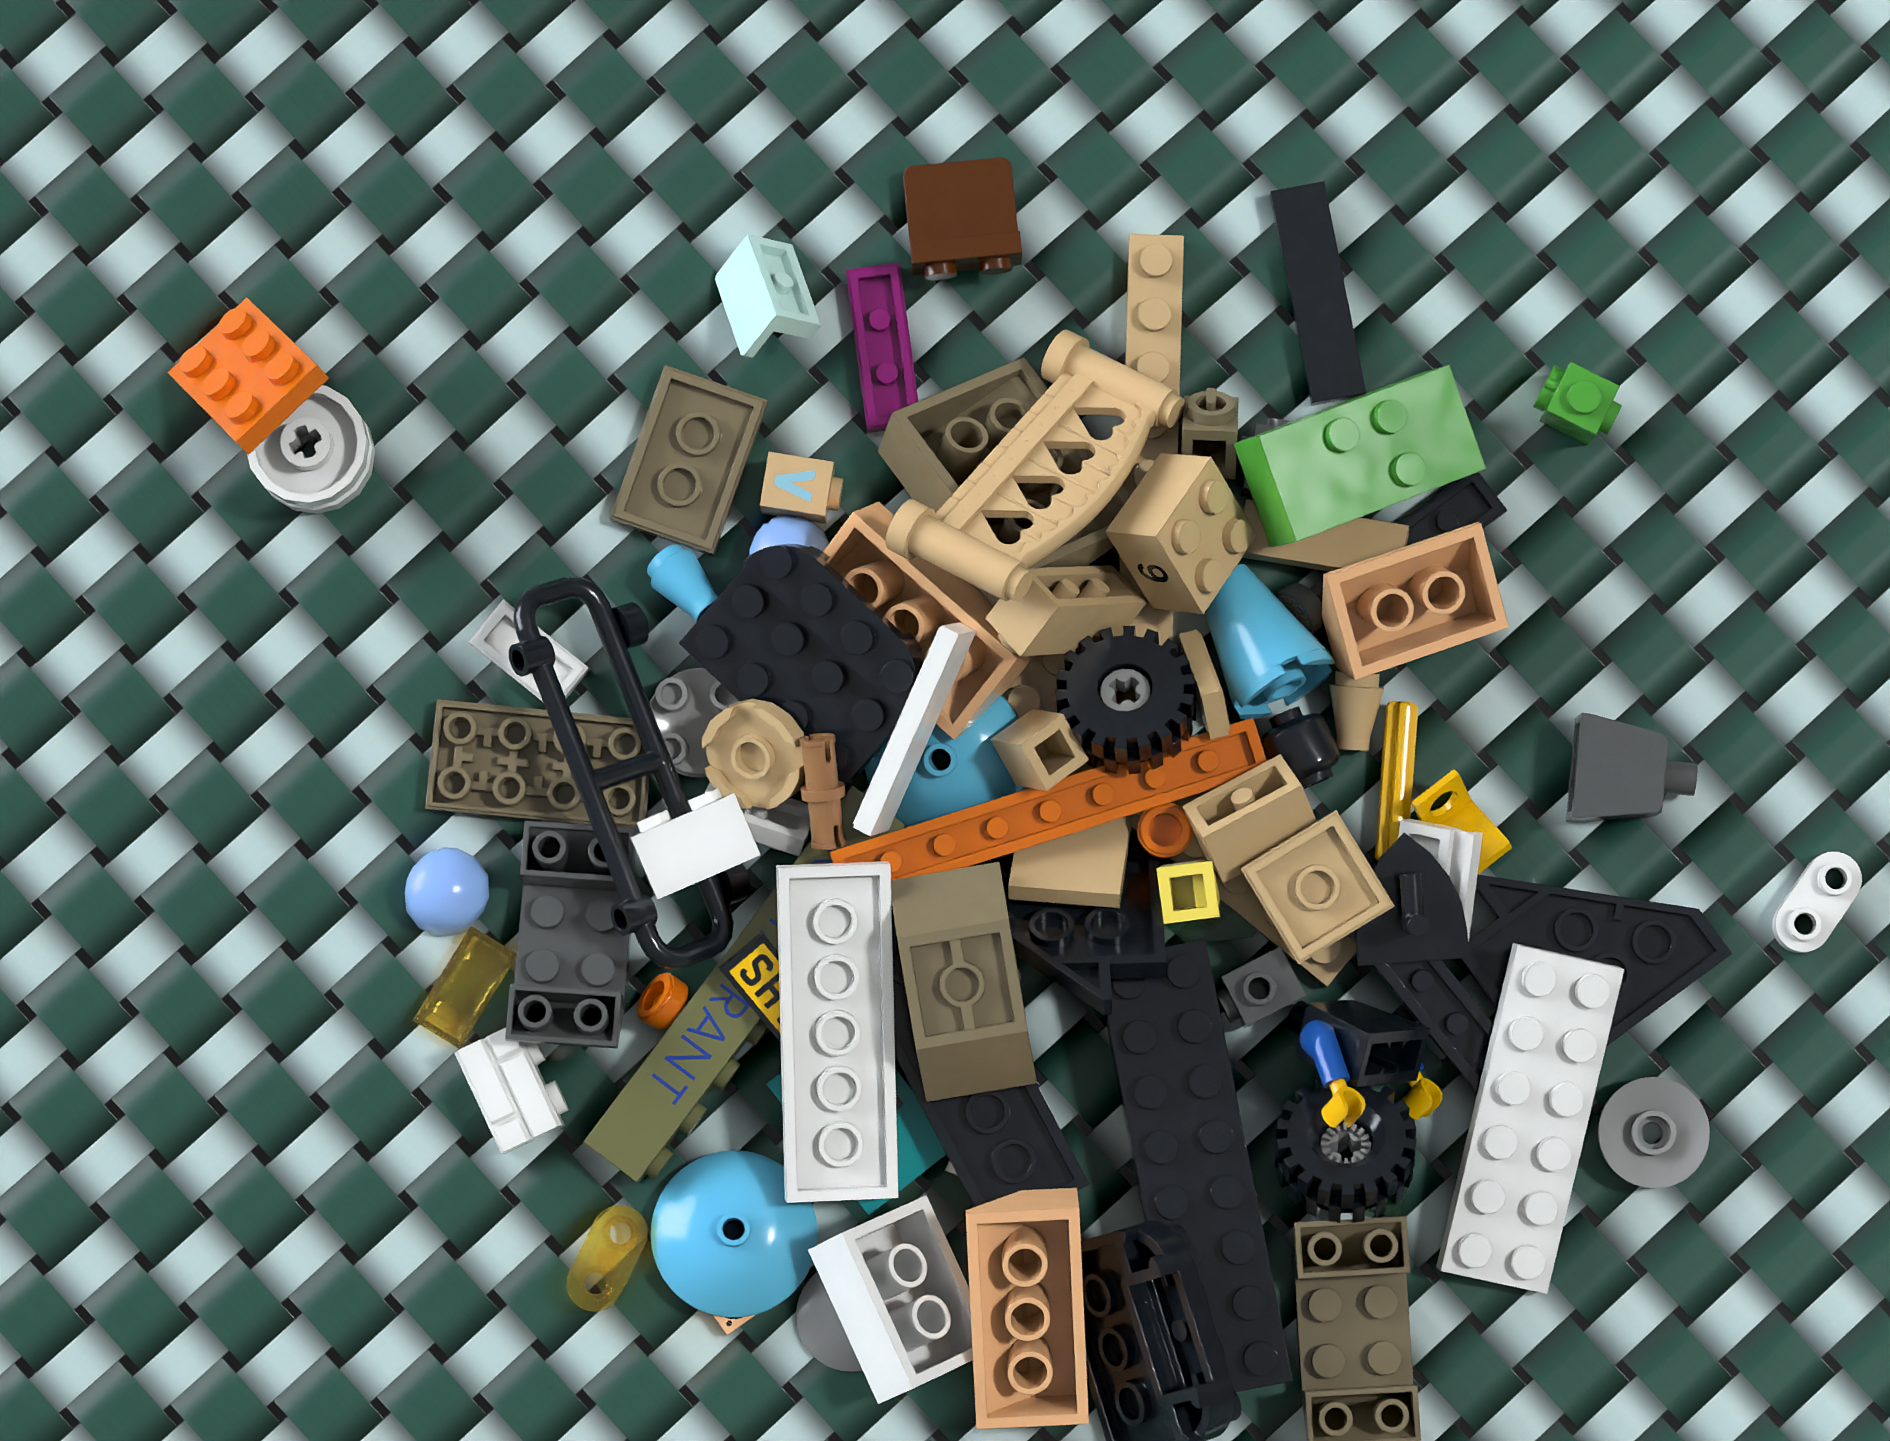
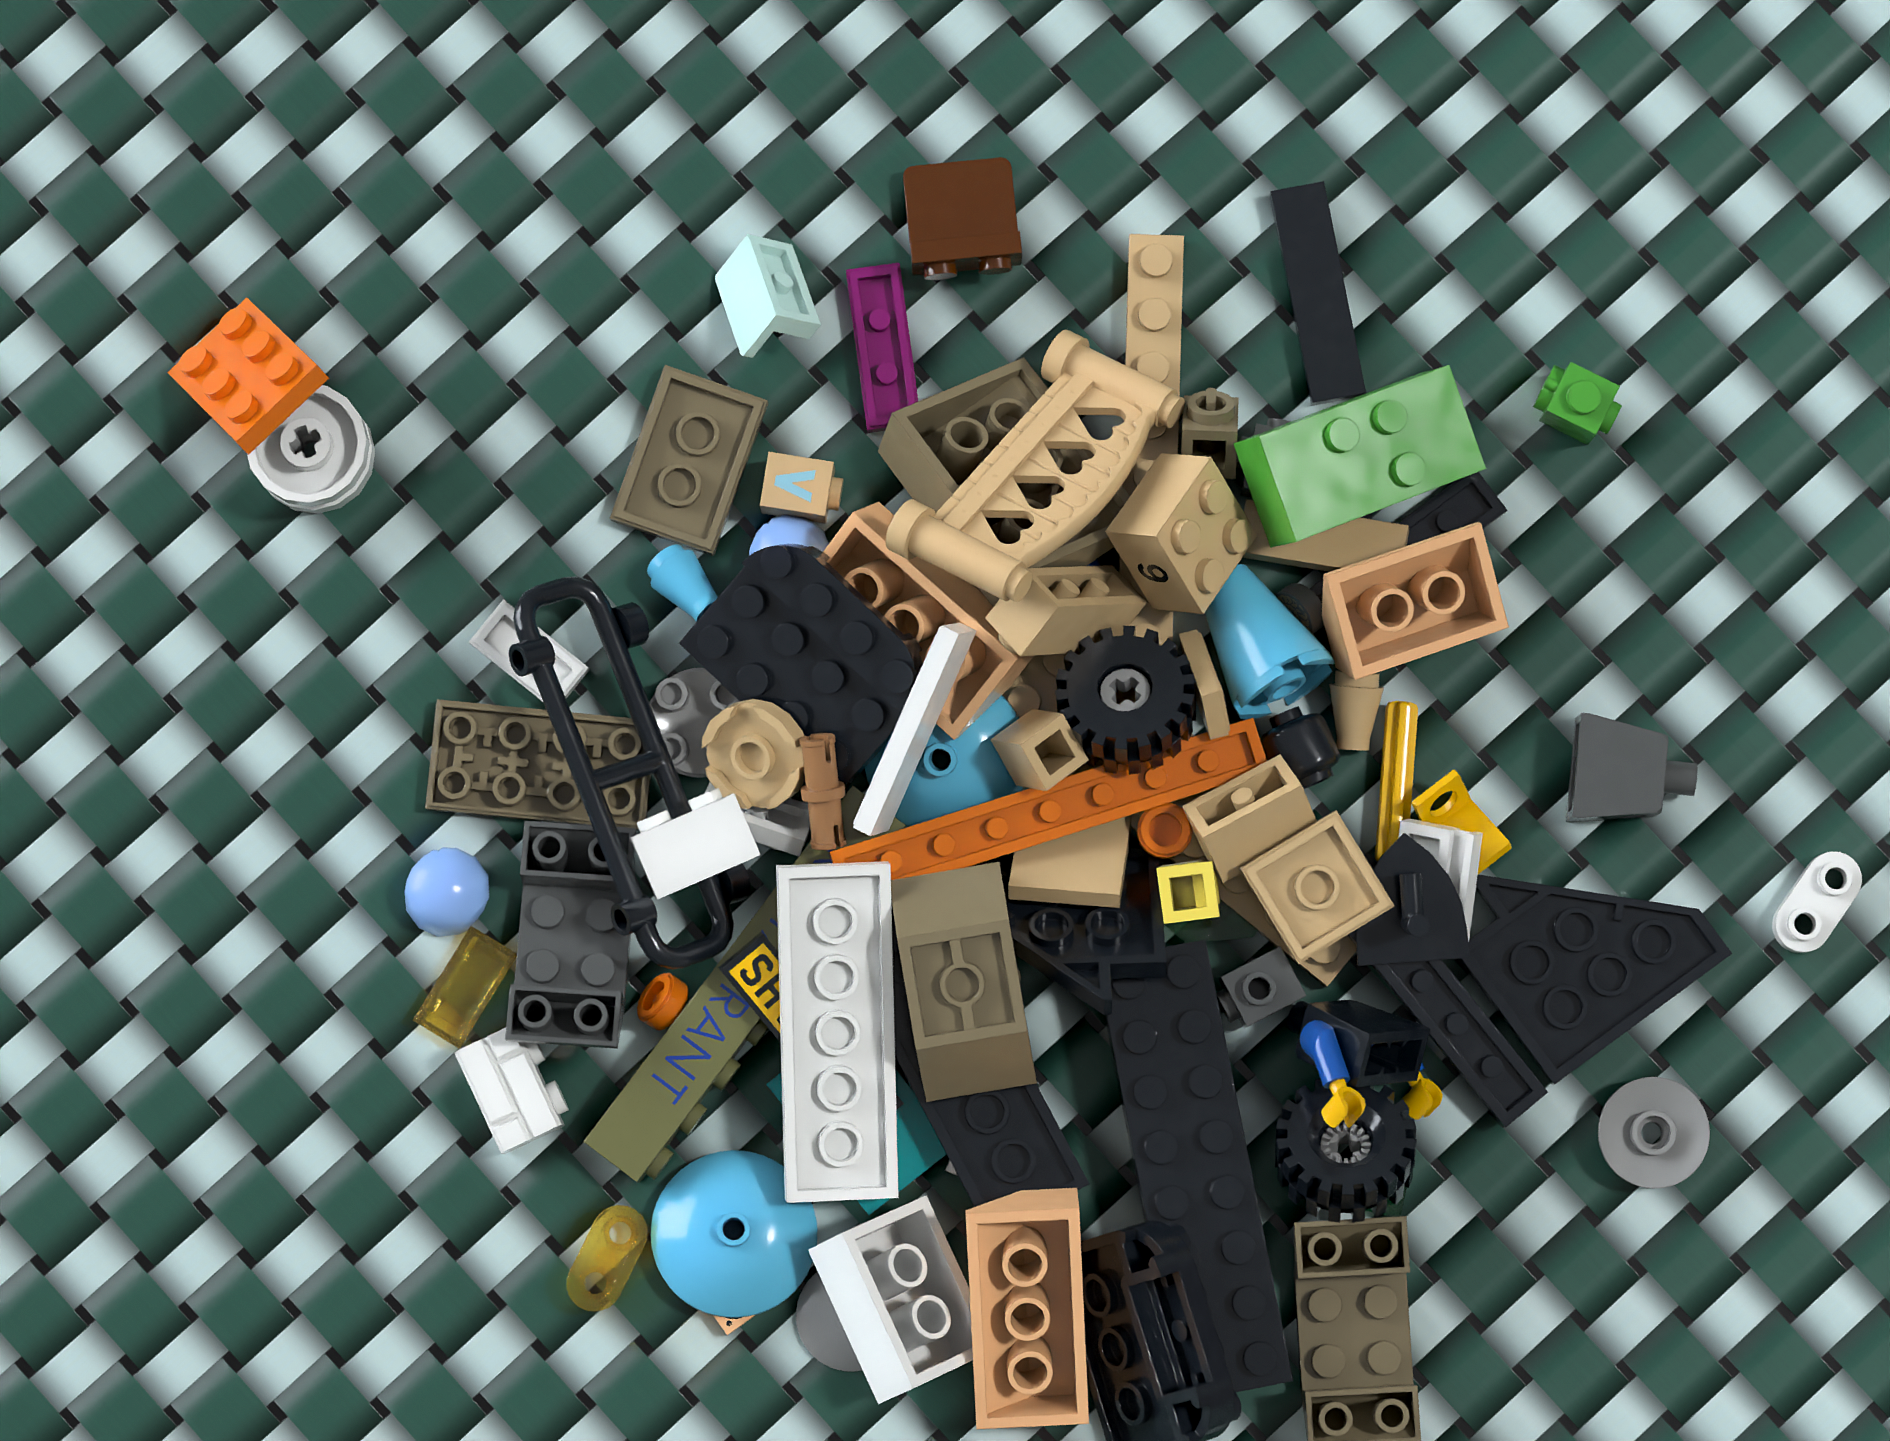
white plate [1436,943,1624,1294] -> none

